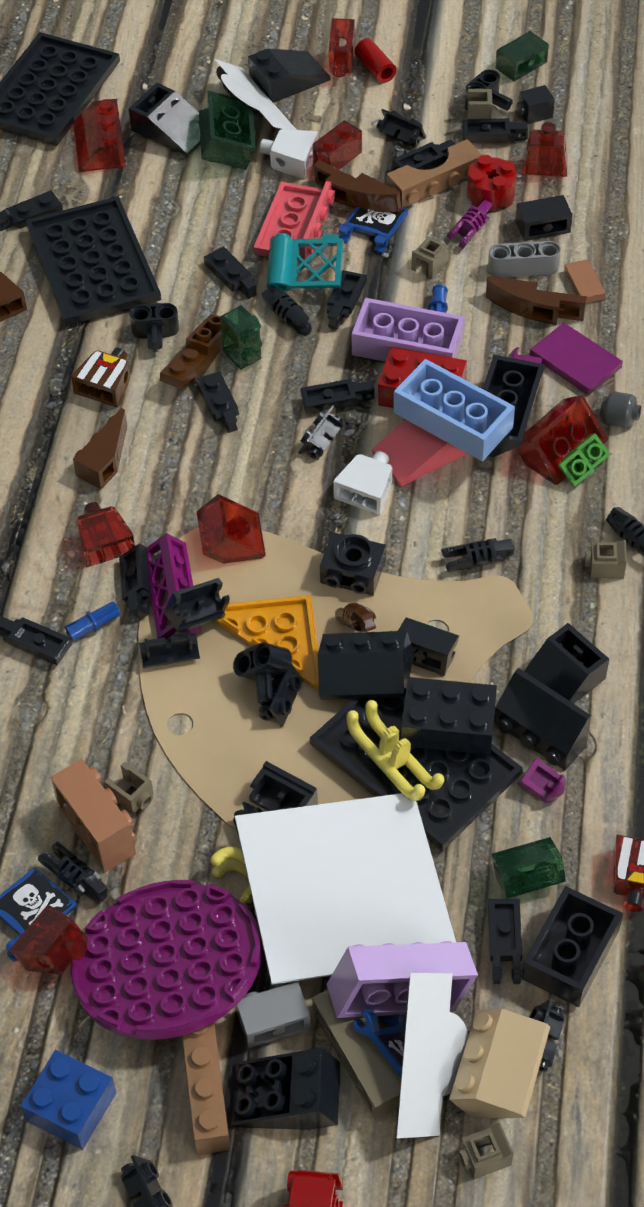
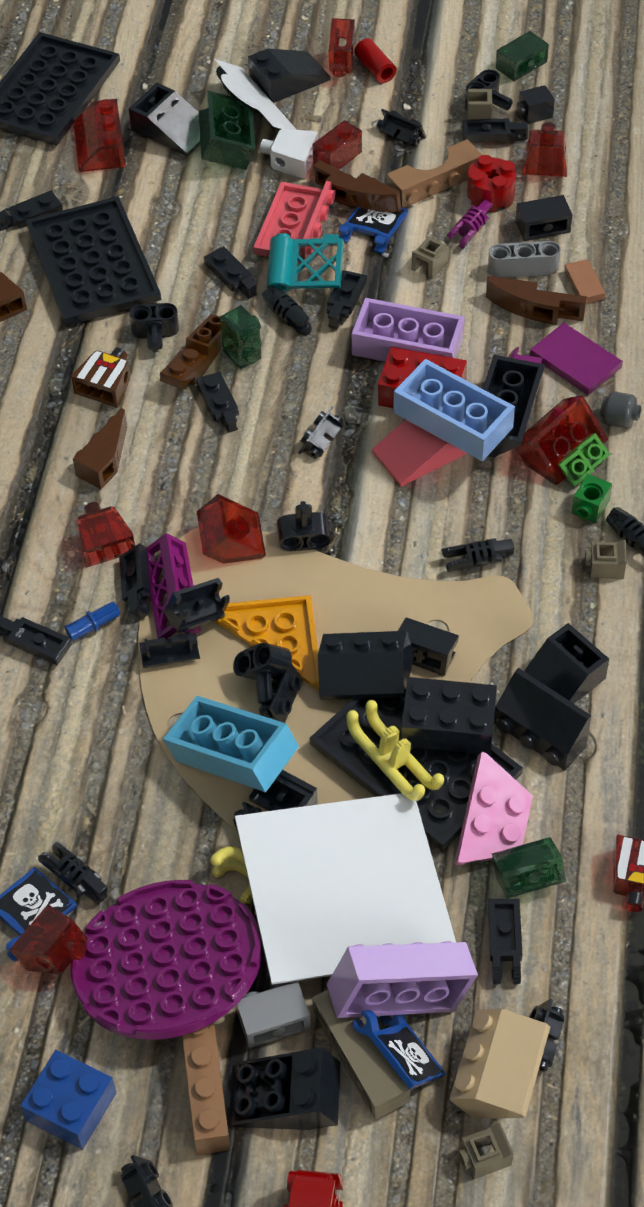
nougat brick [51,759,137,873] -> none
dark tan window [104,762,154,814] -> none
black hinge [300,379,375,414] -> none
black brick [320,532,386,596] -> none
white torso [333,451,393,515] -> none
reddish brown hinge [335,602,376,632] -> none
black hinge [392,139,455,170] -> none
white sticker [397,973,468,1138] -> none
blue axle [428,284,448,313] -> none
magenta plate [518,758,566,803] -> none
black brick [521,886,623,1007] -> none
none -> medium azure brick [163,696,299,792]
none -> black beam [276,501,331,551]
none -> bright pink wing [454,752,533,866]
none -> green brick [572,474,612,523]

